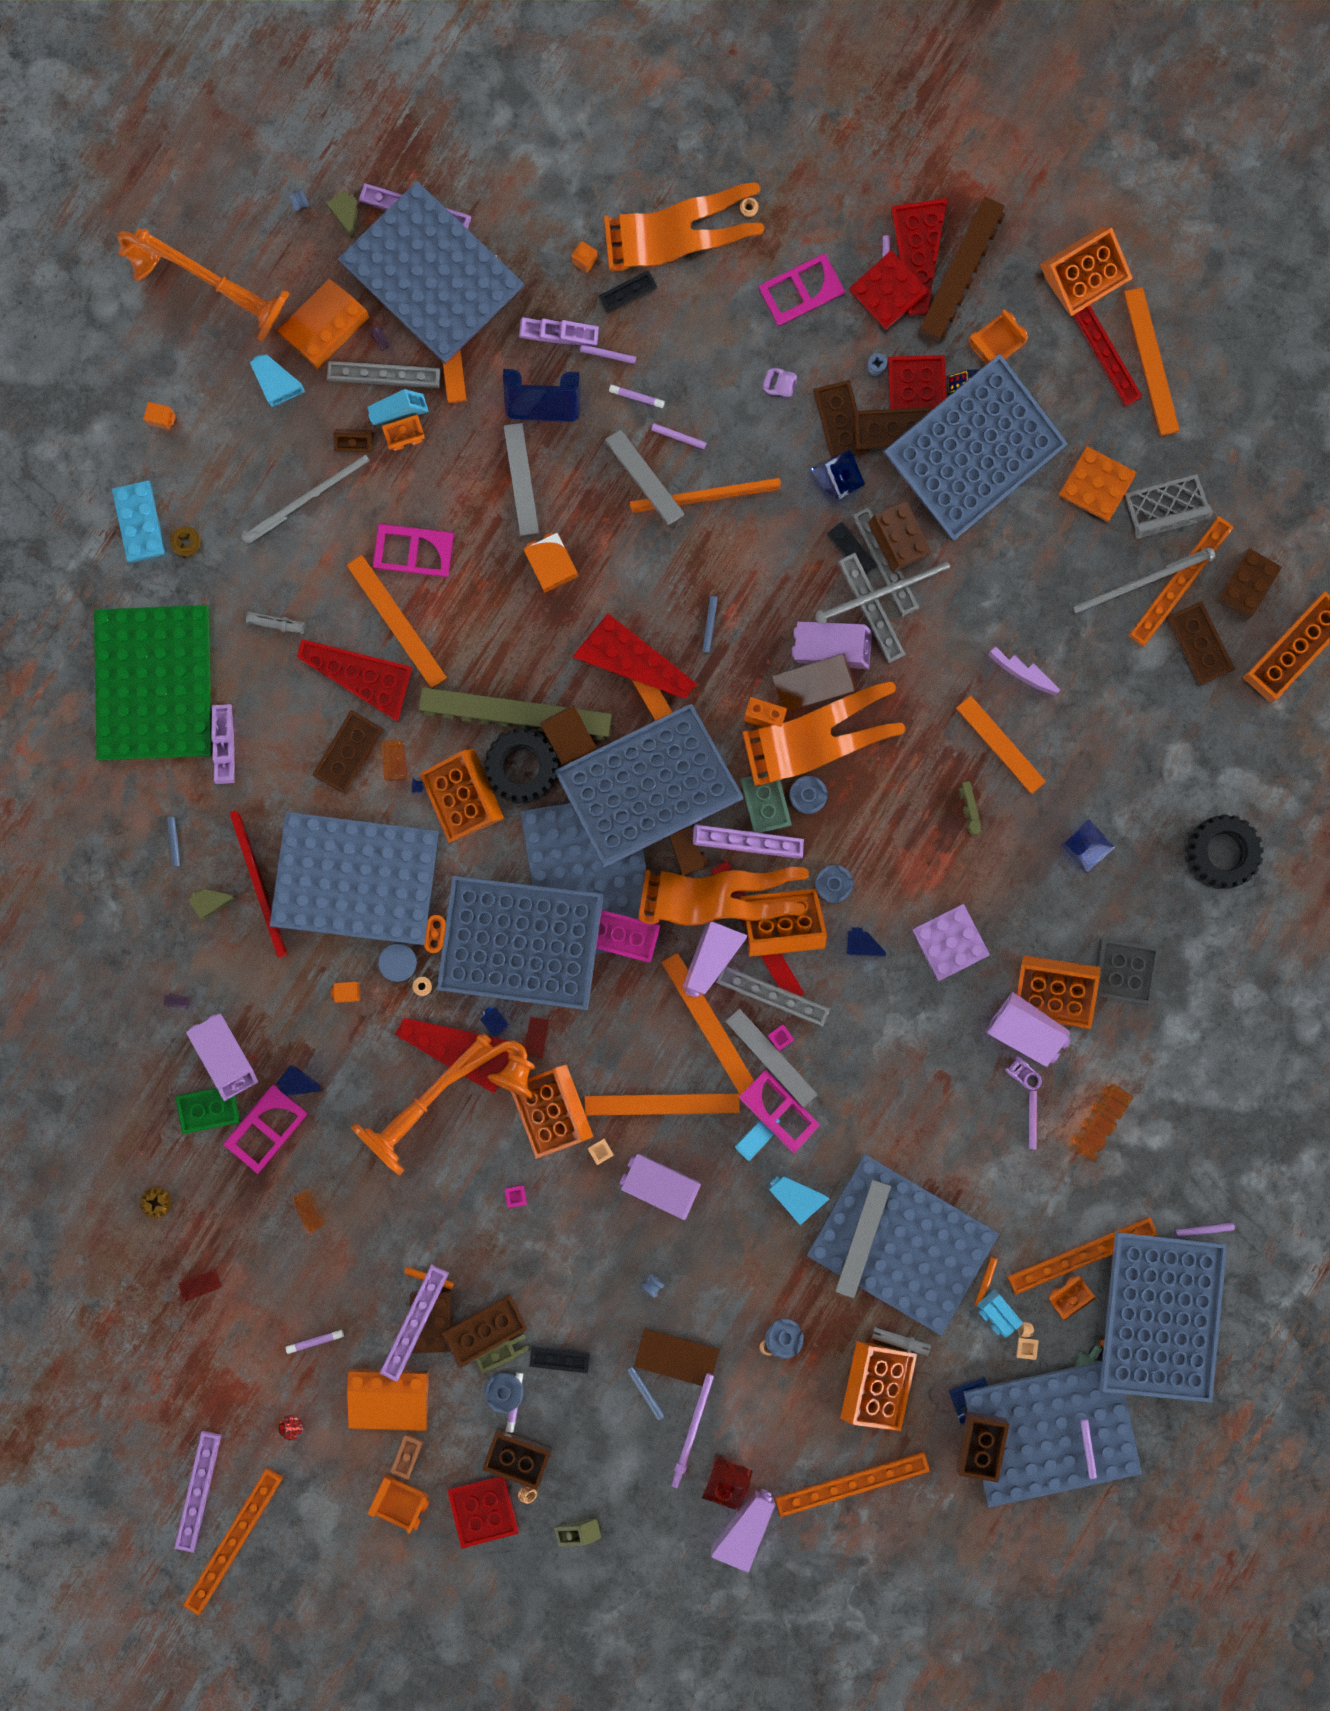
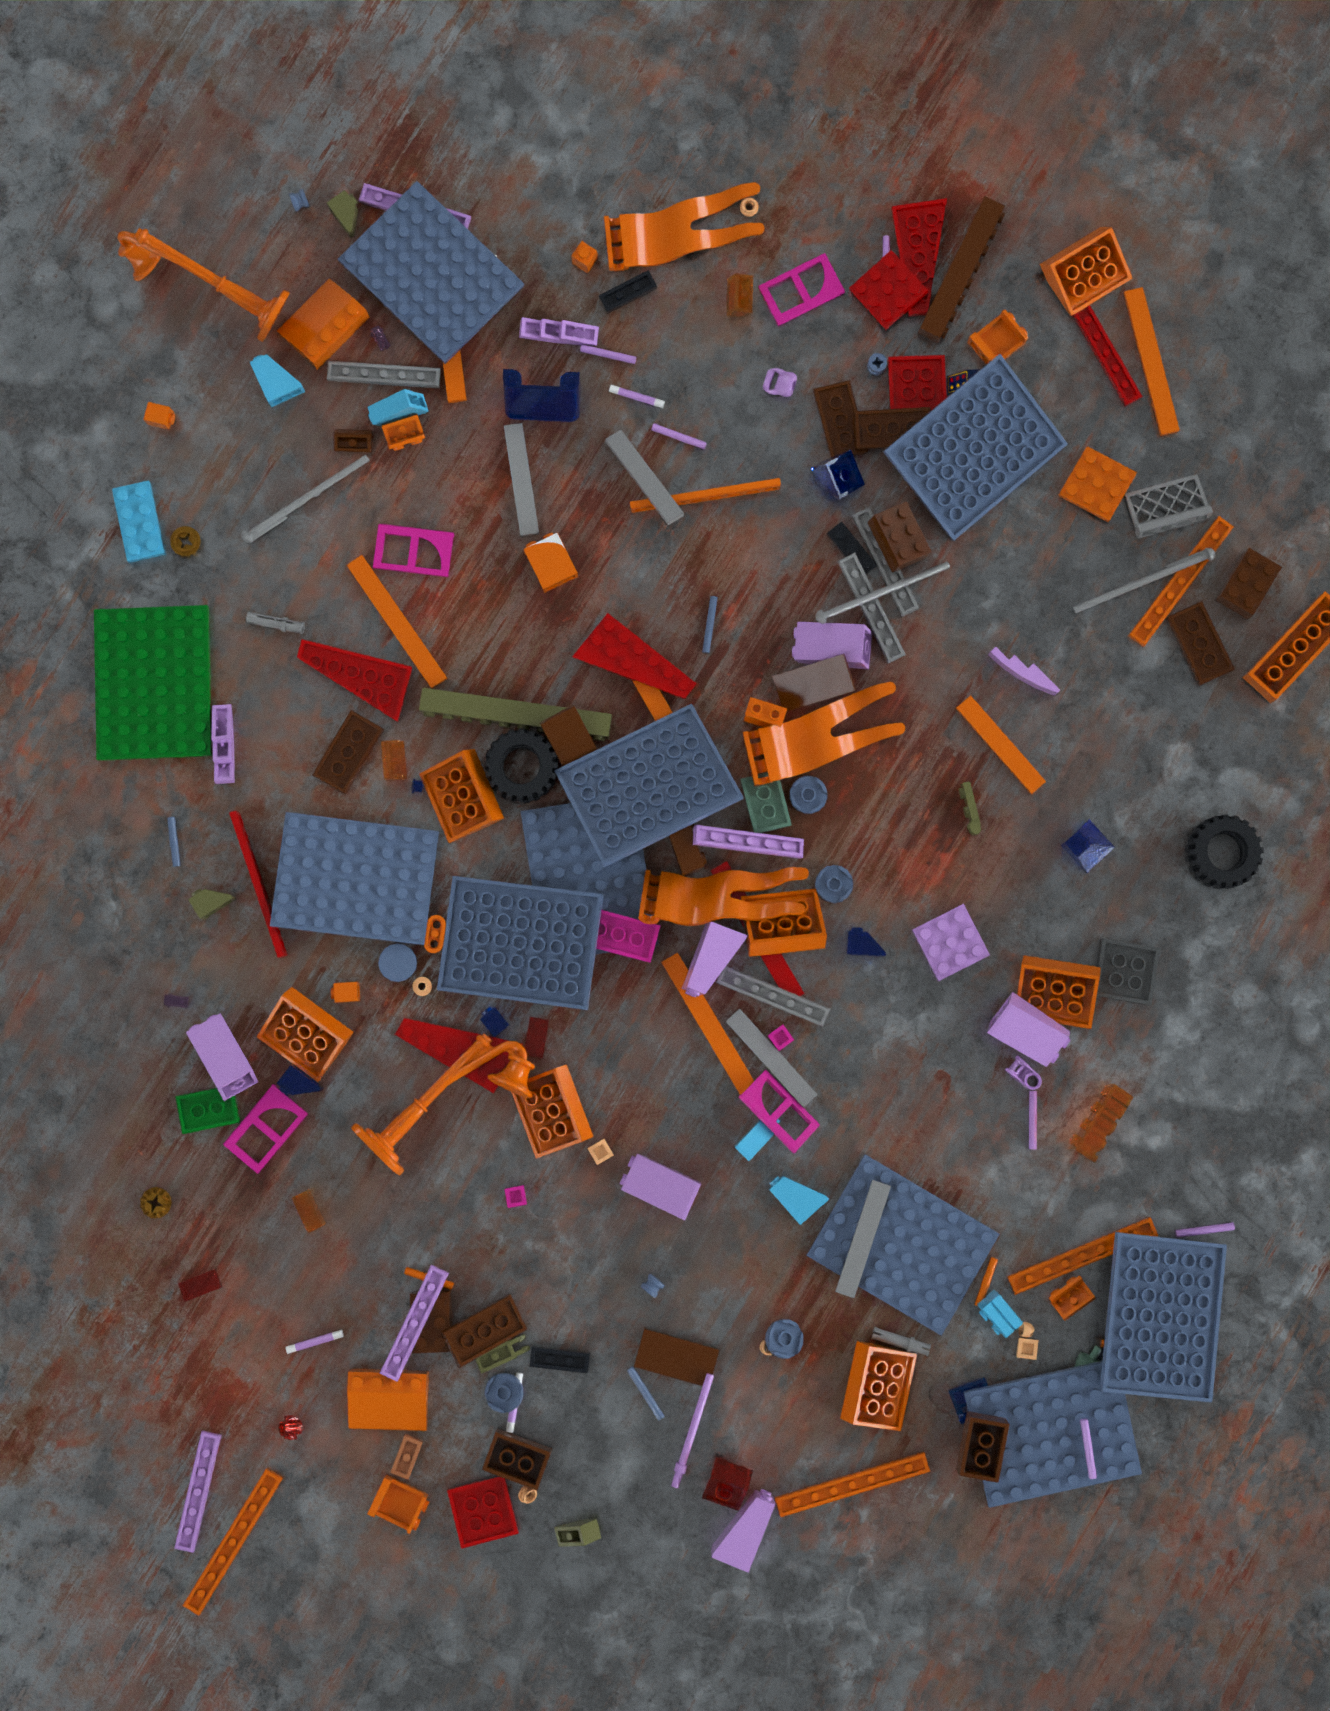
orange tile [585,1093,740,1116] -> none
none -> orange slope [257,987,353,1082]
none -> clear orange brick [727,273,753,318]

